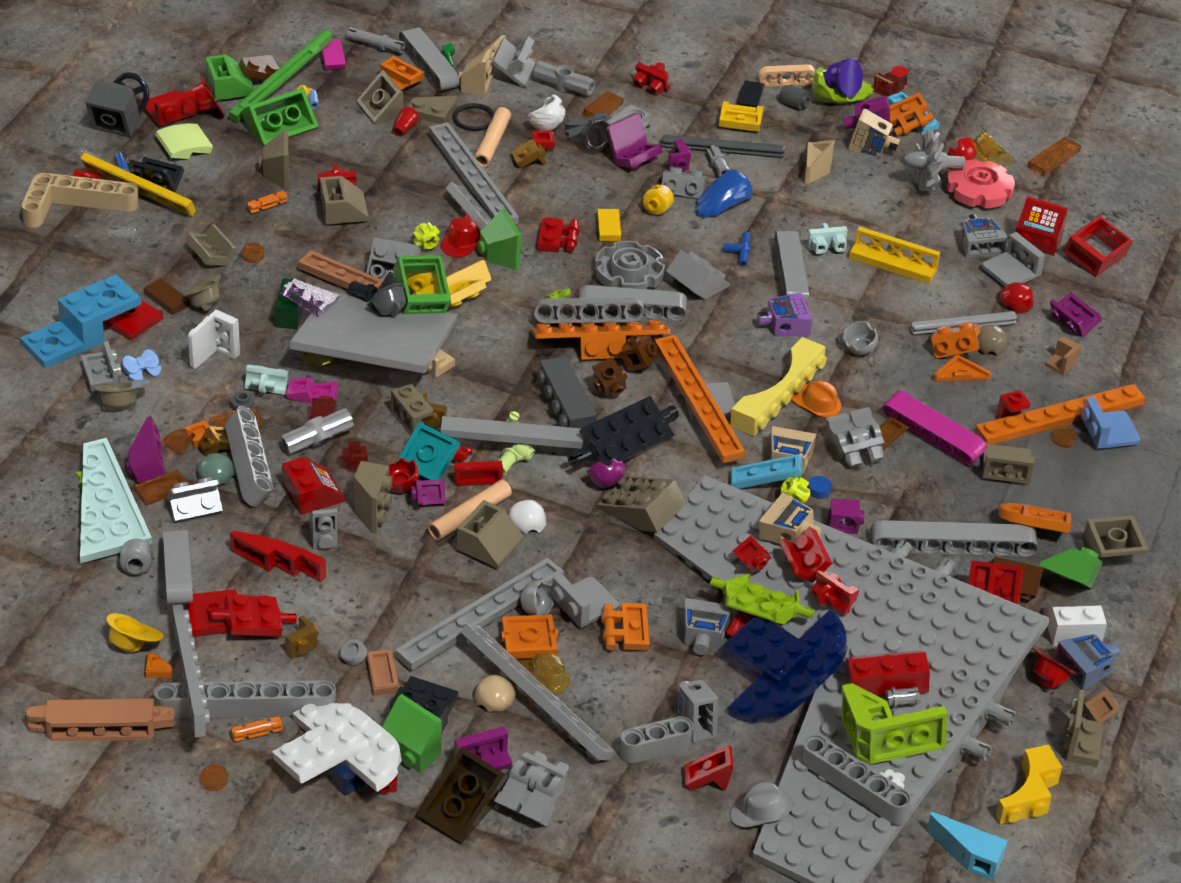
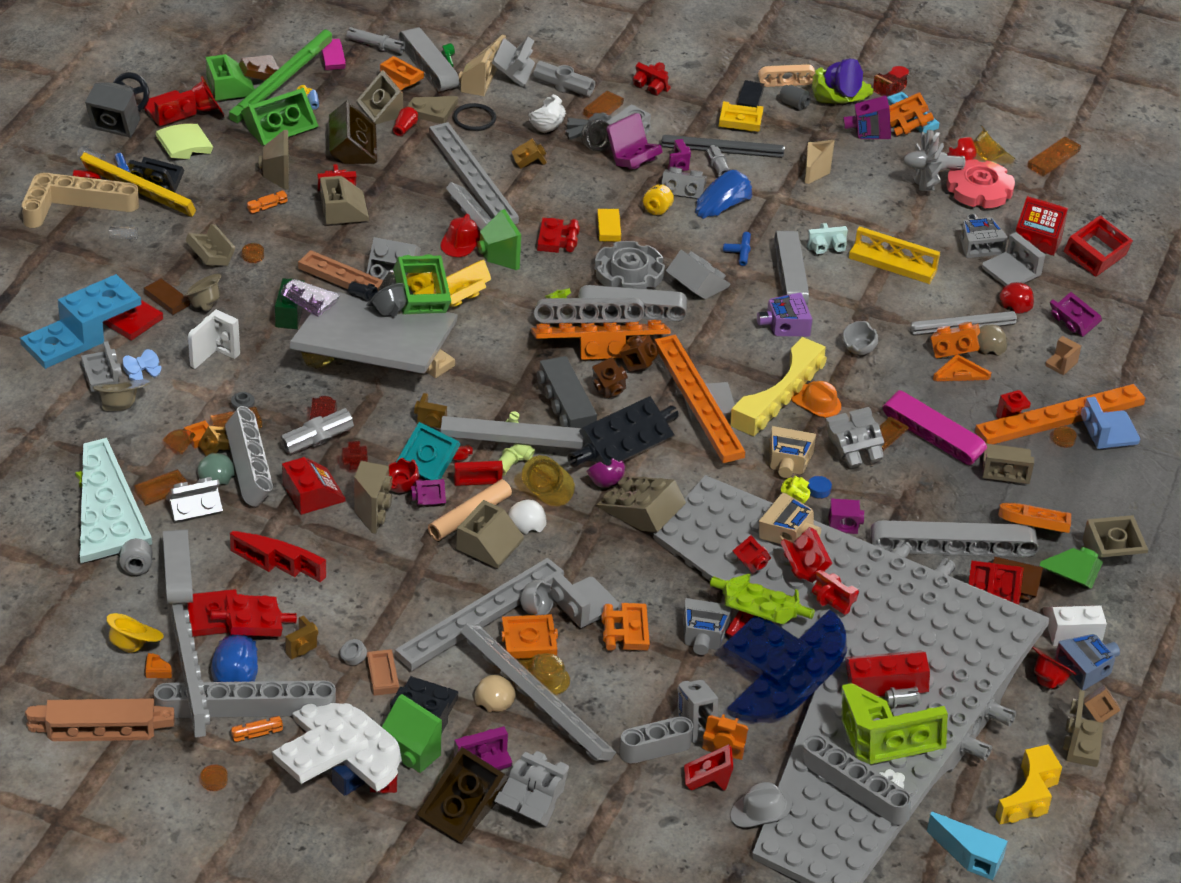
magenta slope [126,416,166,483] -> none
light aqua hips [245,365,288,395] -> none
dark pink slope [286,377,339,404] -> none
light grey slope [309,509,338,550] -> none
dark tan bracket [391,384,433,436] -> none
neon yellow gear [413,222,440,250] -> none
light nougat piece [474,107,511,168] -> none
red plate [532,130,555,150] -> none
medium azure tile [731,454,802,489] -> none
tan torso [848,109,900,157] -> none
none -> blue hair [211,634,258,682]
none -> dark brown slope [329,100,377,164]
none -> clear yellow piece [522,455,575,506]
none -> orange piece [702,714,748,760]

